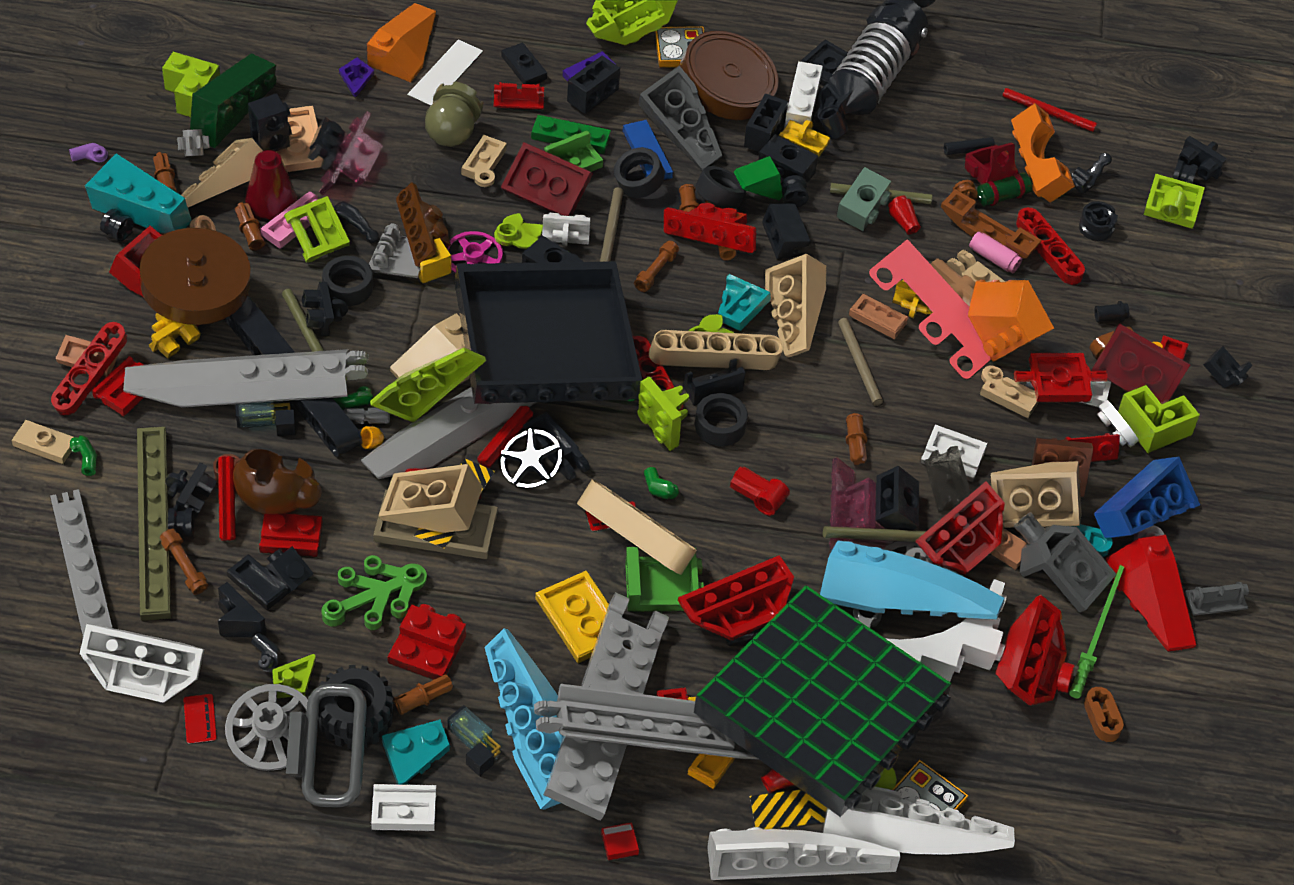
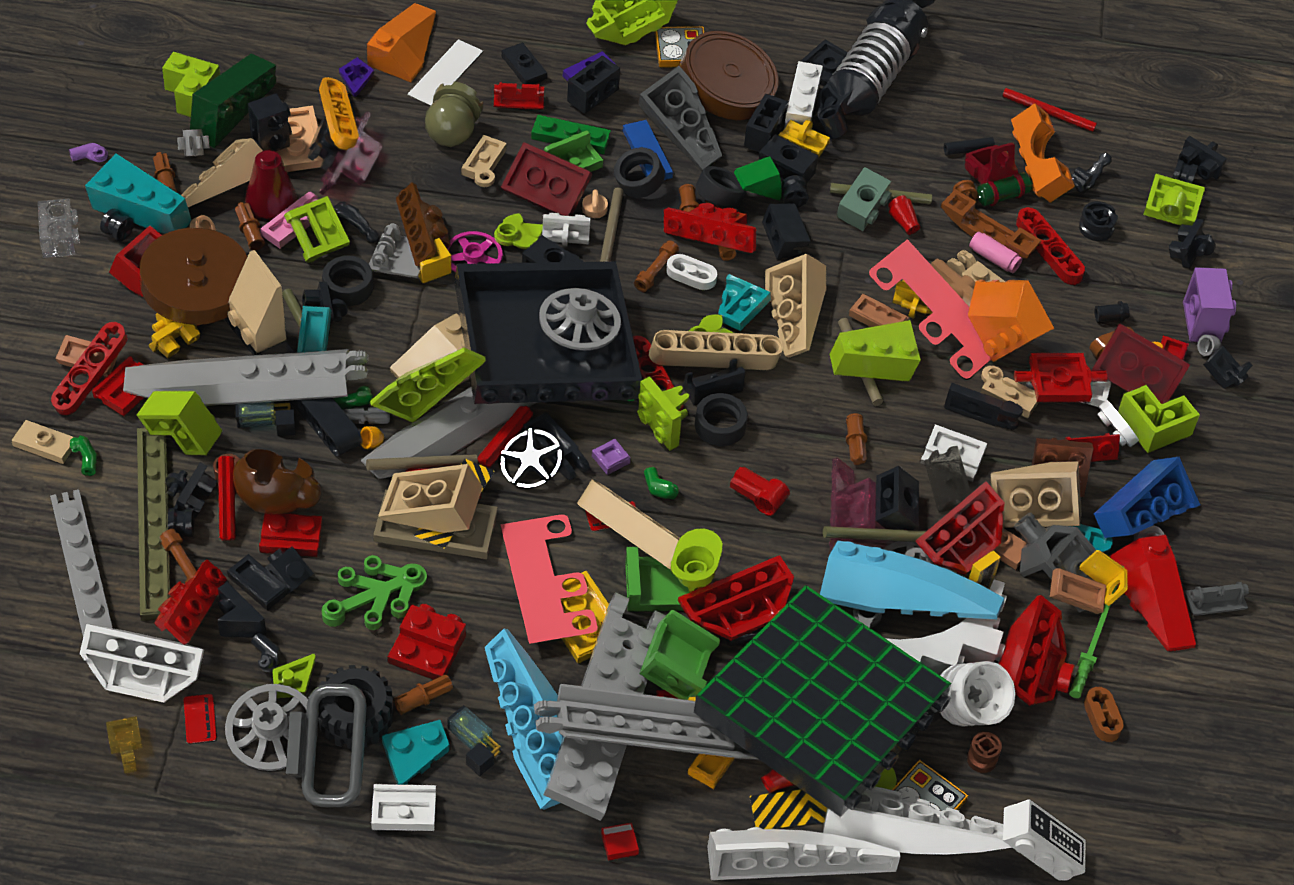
none -> clear brick [38,198,80,258]
none -> clear yellow plate [106,716,142,773]
none -> lime brick [137,391,222,455]
none -> red bracket [154,560,227,645]
none -> tan slope [228,250,286,353]
none -> teal tile [297,306,332,353]
none -> light orange piece [319,77,359,150]
none -> dark tan bar [366,454,478,470]
none -> coral piece [500,515,598,644]
none -> light grey wheel [539,288,621,350]
none -> light nougat tile [582,189,608,219]
none -> medium lavender tile [592,439,631,475]
none -> bright green panel [639,610,720,700]
none -> white plate [667,254,717,290]
none -> lime piece [671,529,723,592]
none -> lime wedge [830,320,920,381]
none -> white wheel [940,661,1015,726]
none -> black hinge [944,383,1023,430]
none -> copper wheel [967,732,1002,773]
none -> yellow tile [969,551,1001,590]
none -> white brick [1003,799,1086,881]
none -> nougat tile [1050,568,1106,614]
none -> yellow bracket [1080,550,1128,606]
none -> black hips [1169,219,1216,269]
none -> medium lavender brick [1183,268,1236,342]
none -> light grey hinge [1197,335,1221,356]

